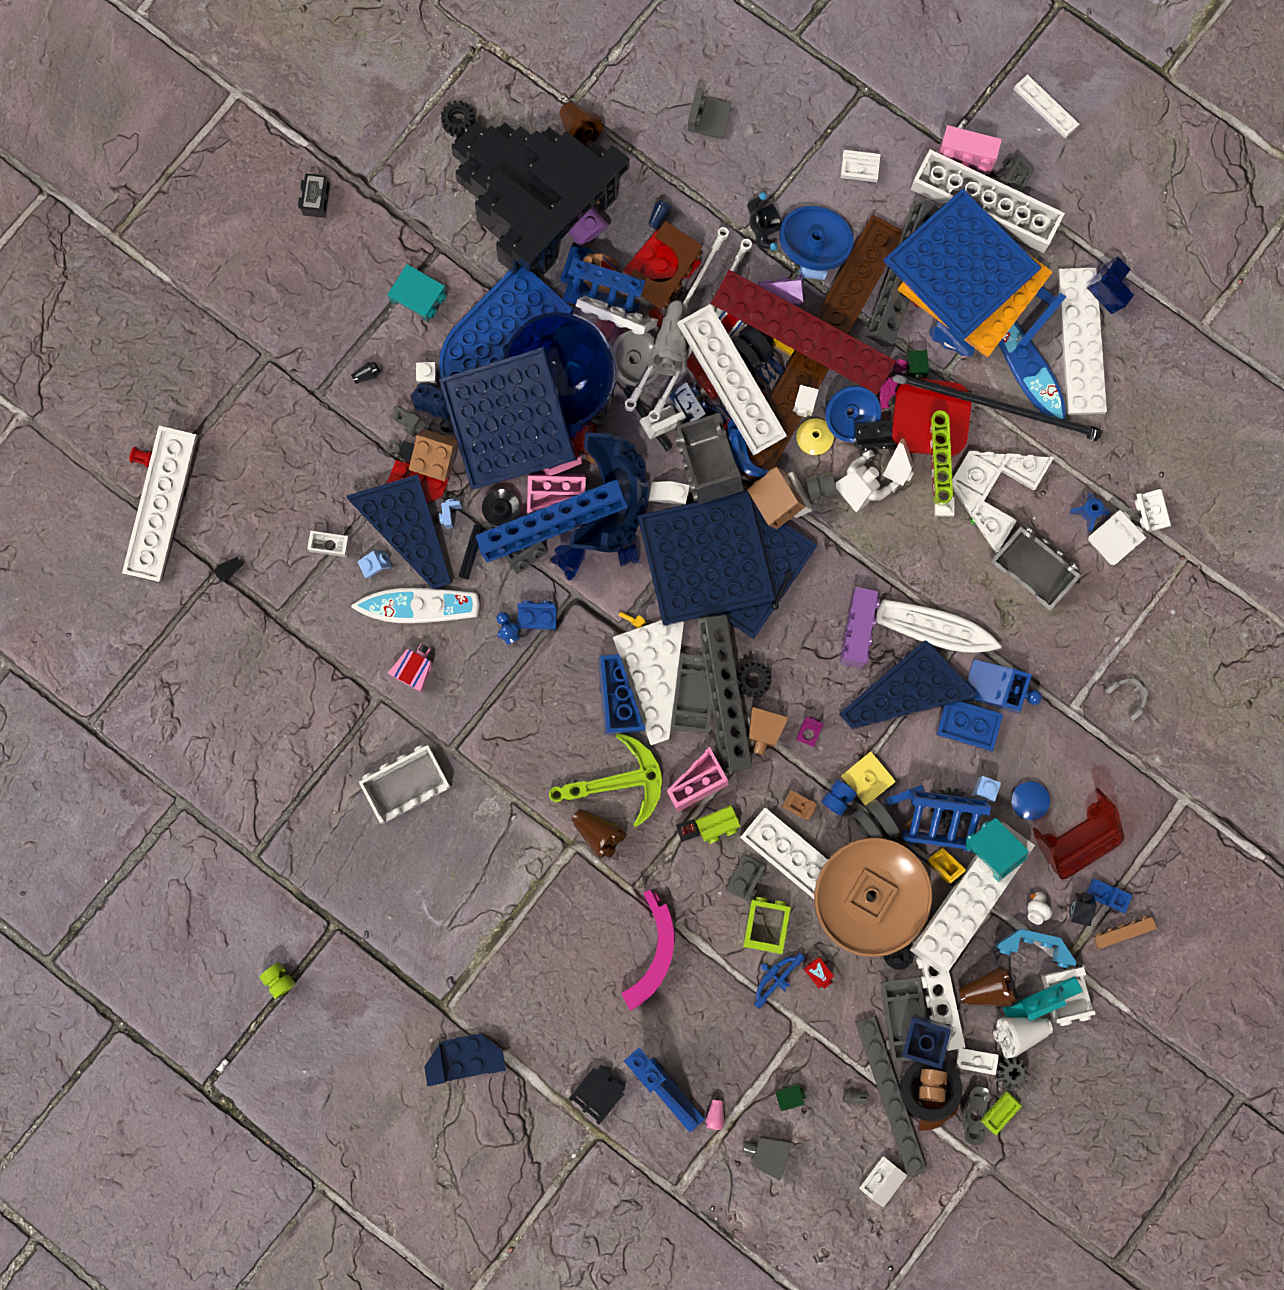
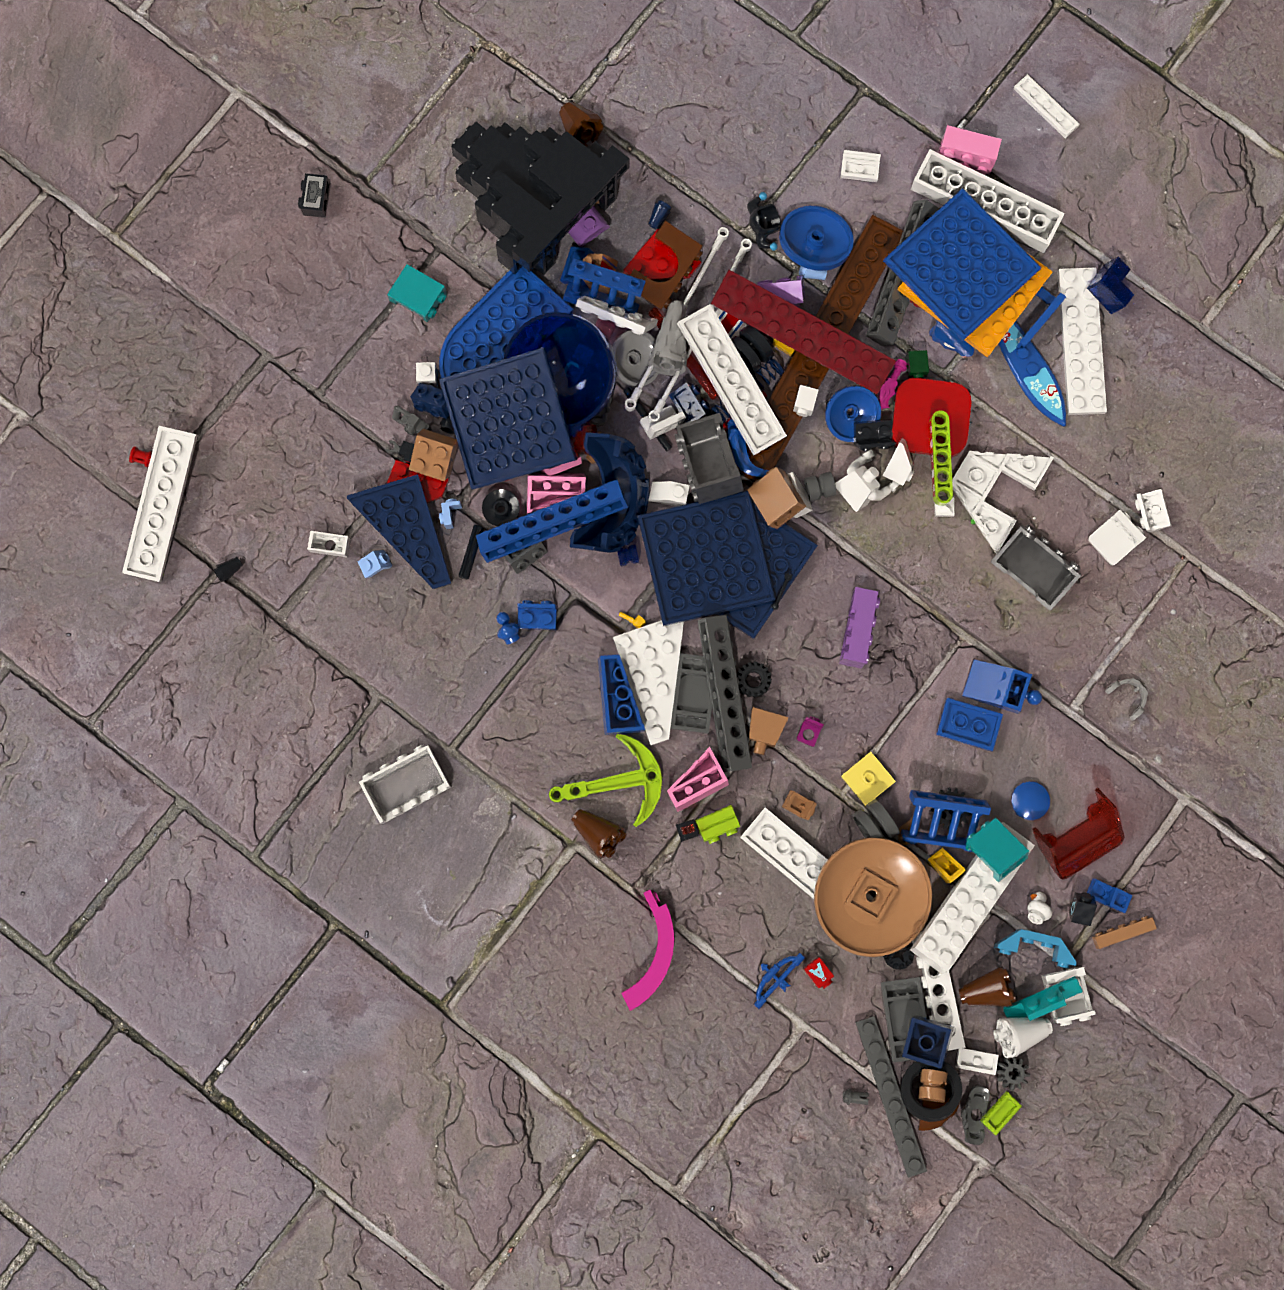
lime wheel [258,962,296,999] -> none
black cone [351,361,381,384] -> none
piece [352,588,480,623] -> none
torso [388,644,433,693] -> none
dark blue piece [424,1033,506,1087] -> none
black tyre [441,100,475,138] -> none
clear blue brick [550,545,585,581] -> none
black plate [569,1065,626,1125] -> none
blue piece [624,1047,705,1133] -> none
dark grey bracket [688,88,731,139] -> none
bright pink cone [705,1100,725,1130] -> none
dark grey bracket [726,855,767,901] -> none
dark grey torso [742,1136,792,1181] -> none
lime window [743,897,791,954] -> none
dark green brick [775,1083,806,1111] -> none
light yellow dish [796,418,834,455] -> none
blue wheel [821,779,857,816] -> none
dark blue wing [839,640,977,729] -> none
white panel [859,1156,907,1207] -> none
white piece [876,599,1002,653] -> none
blue tile [884,785,925,806] -> none
black hinge [891,371,1103,441] -> none
light blue brick [972,776,1001,803] -> none
dark grey bracket [995,156,1035,193] -> none
blue brick [1070,493,1110,532] -> none

